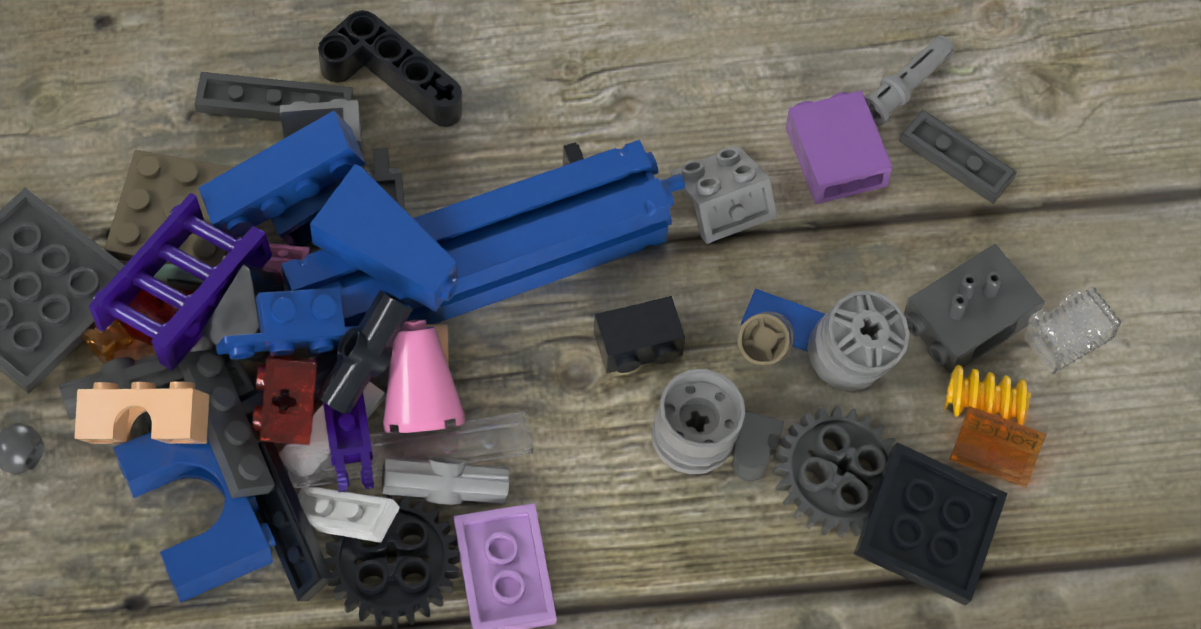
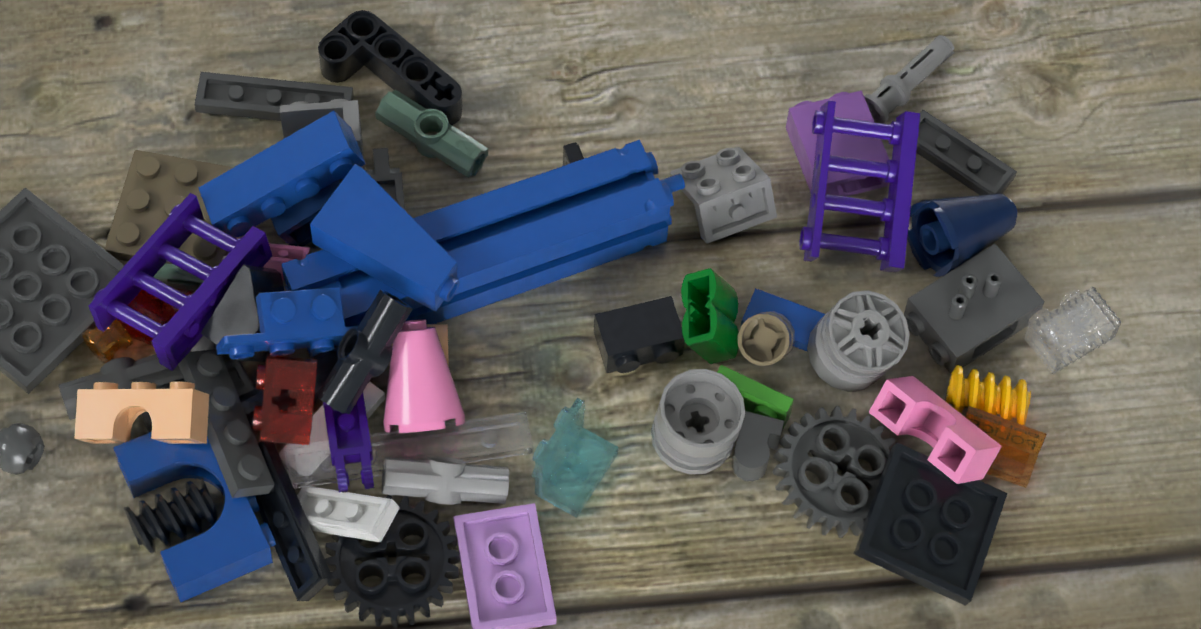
none -> black piece [124,477,218,554]
none -> sand green piece [375,89,488,178]
none -> clear light blue bracket [532,398,619,518]
none -> green brick [681,268,739,364]
none -> bright green plate [717,365,794,429]
none -> dark purple fence [799,101,920,273]
none -> bright pink arch [869,376,1002,484]
none -> dark blue cone [907,193,1017,277]

